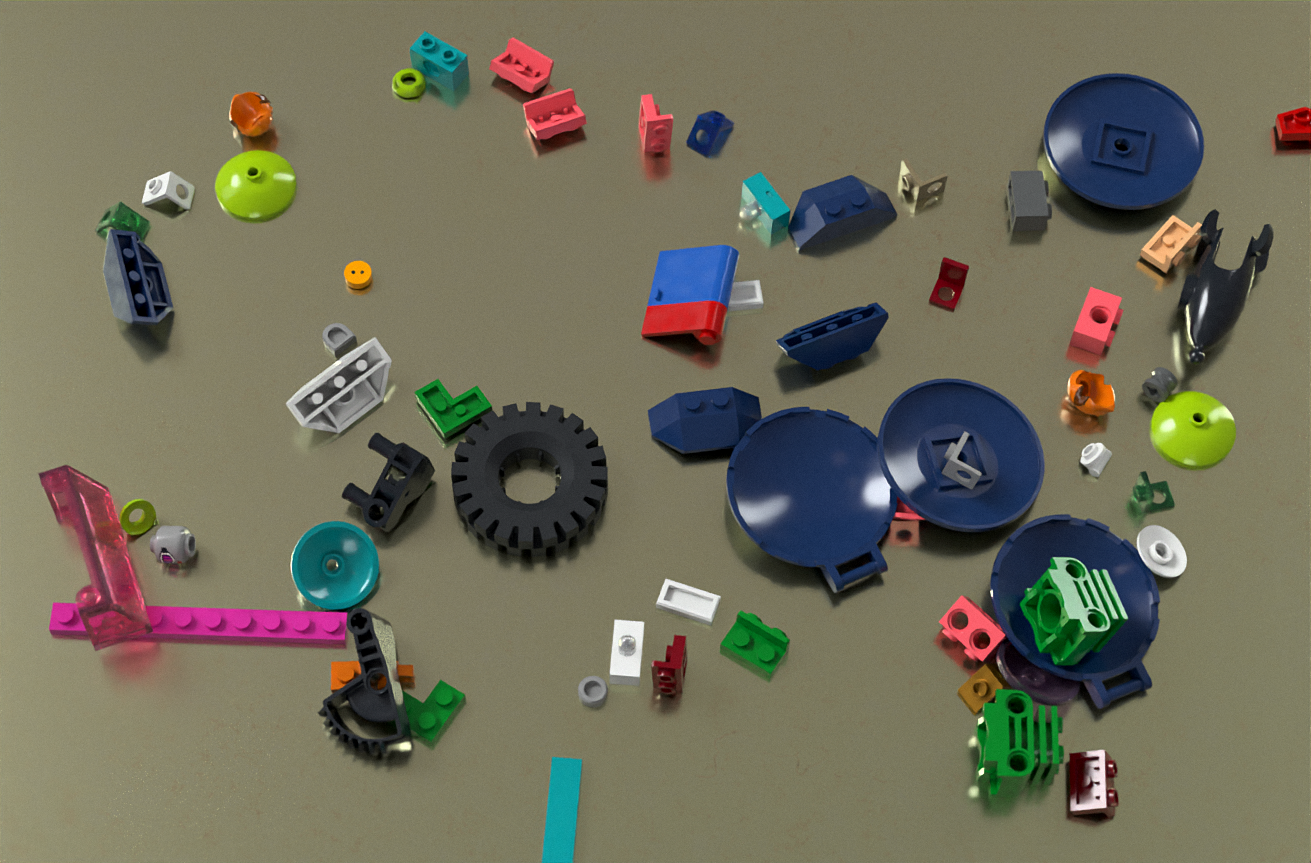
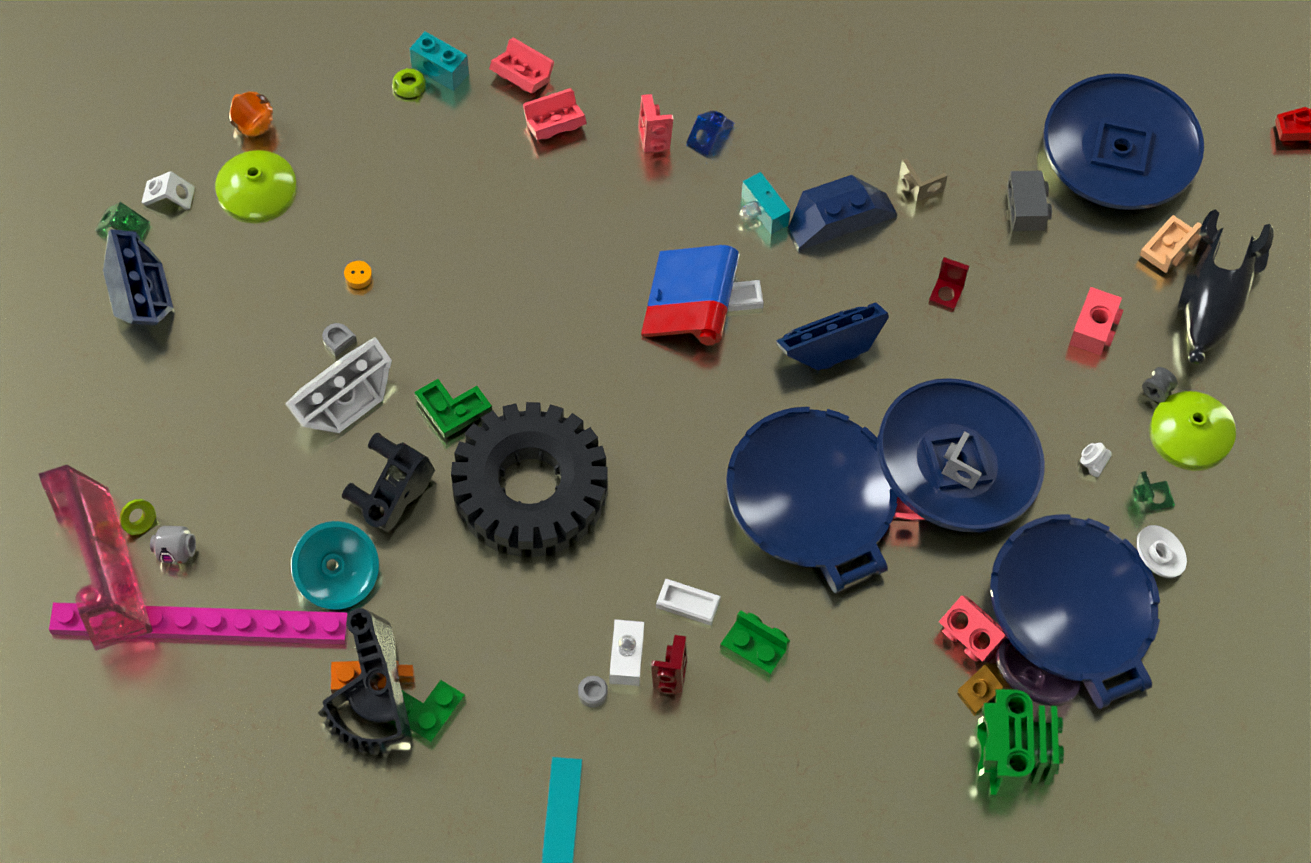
dark blue wedge [648,387,763,454] -> none
green piece [1020,557,1128,665] -> none
orange hair [1067,370,1115,417] -> none
dark red bracket [1069,750,1119,817] -> none

